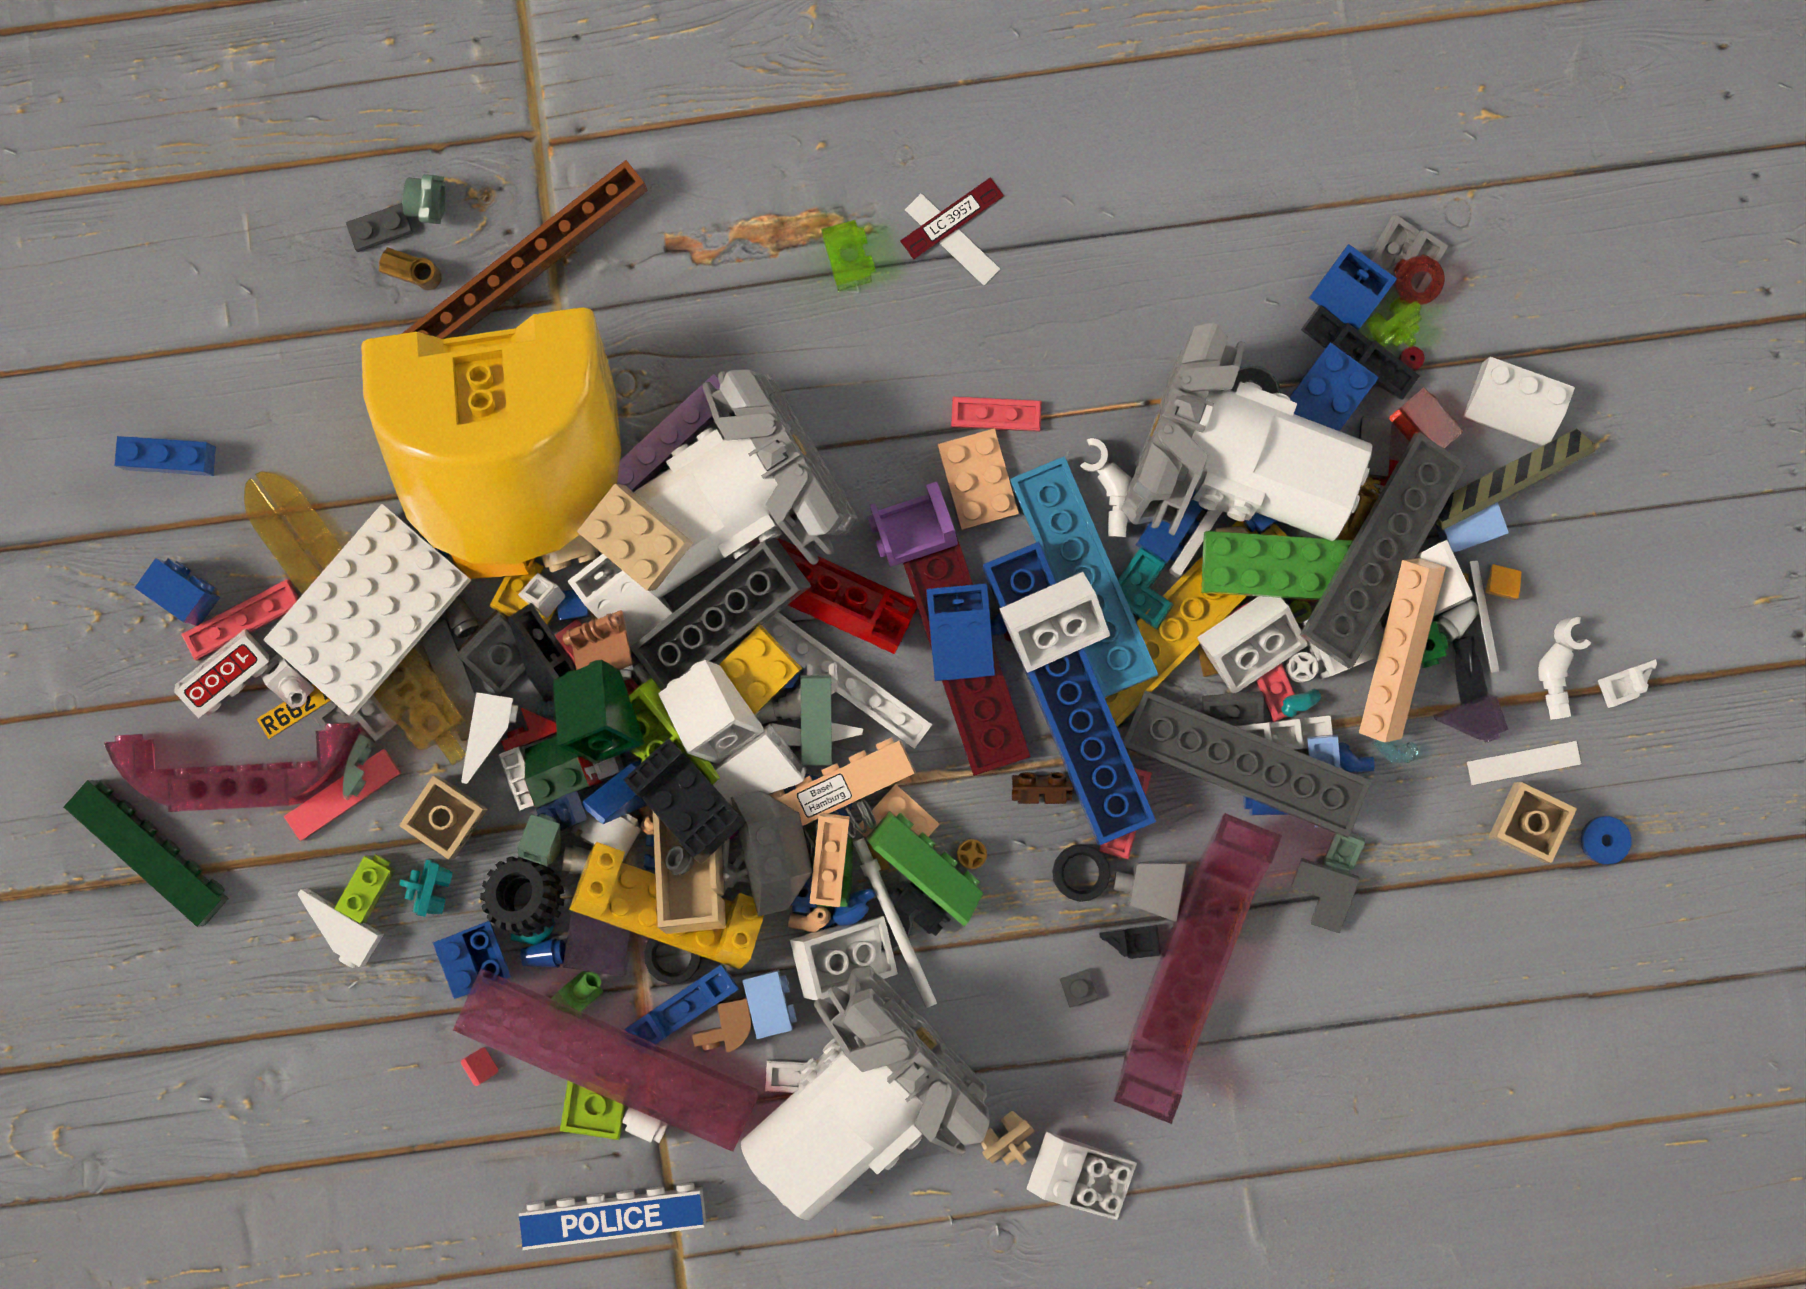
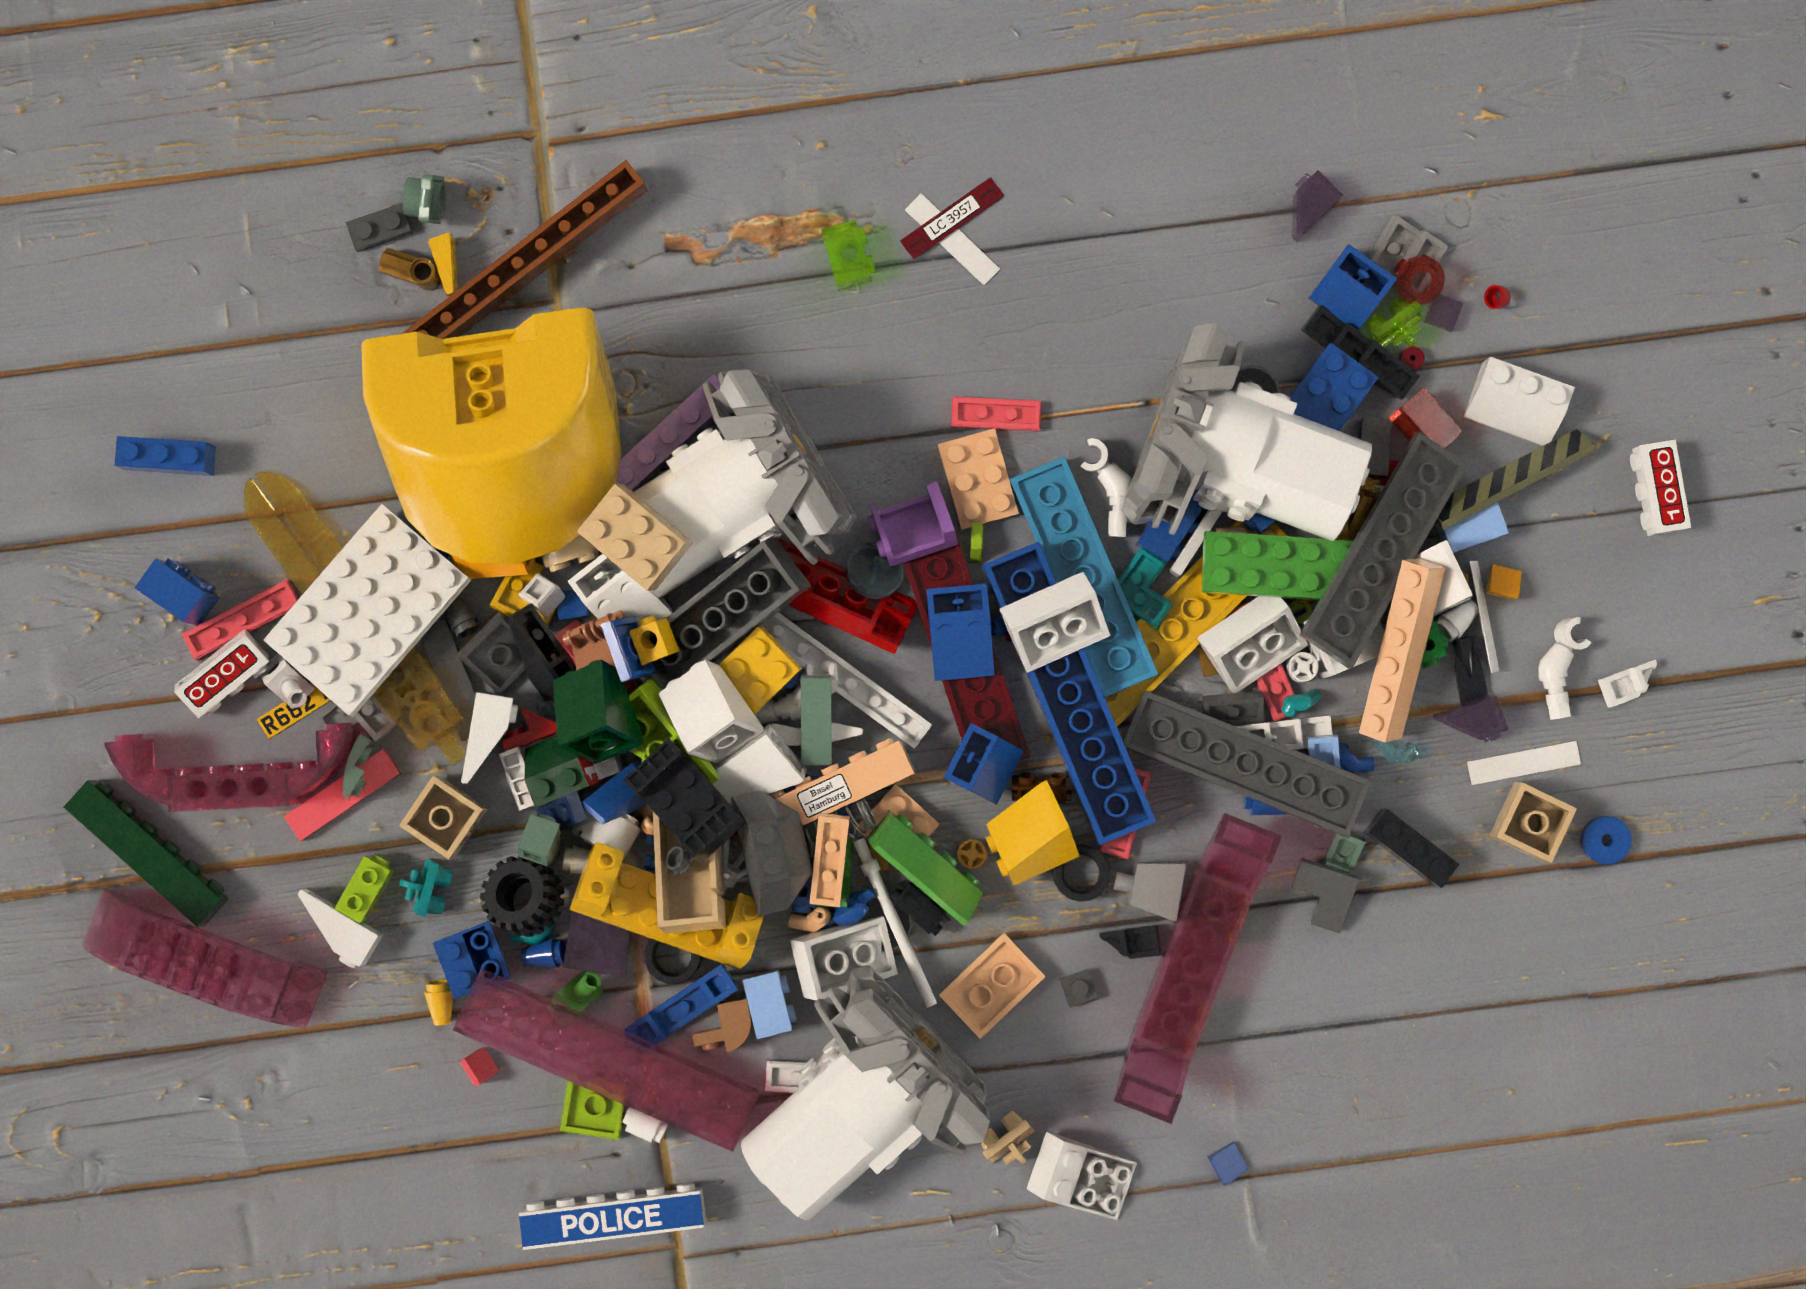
none -> clear pink slope [82,887,328,1028]
none -> yellow cone [424,979,453,1026]
none -> yellow slope [428,232,458,297]
none -> blue tile [601,617,656,682]
none -> yellow brick [629,615,679,665]
none -> clear light blue tile [845,541,905,599]
none -> light nougat plate [938,932,1046,1039]
none -> blue slope [943,723,1024,805]
none -> lime tile [970,523,983,563]
none -> yellow slope [985,780,1080,886]
none -> blue slope [1207,1142,1248,1186]
none -> clear purple slope [1292,170,1343,242]
none -> black brick [1363,809,1460,888]
none -> clear purple tile [1423,293,1463,332]
none -> red hinge [1484,285,1511,309]
none -> white brick [1630,440,1691,536]

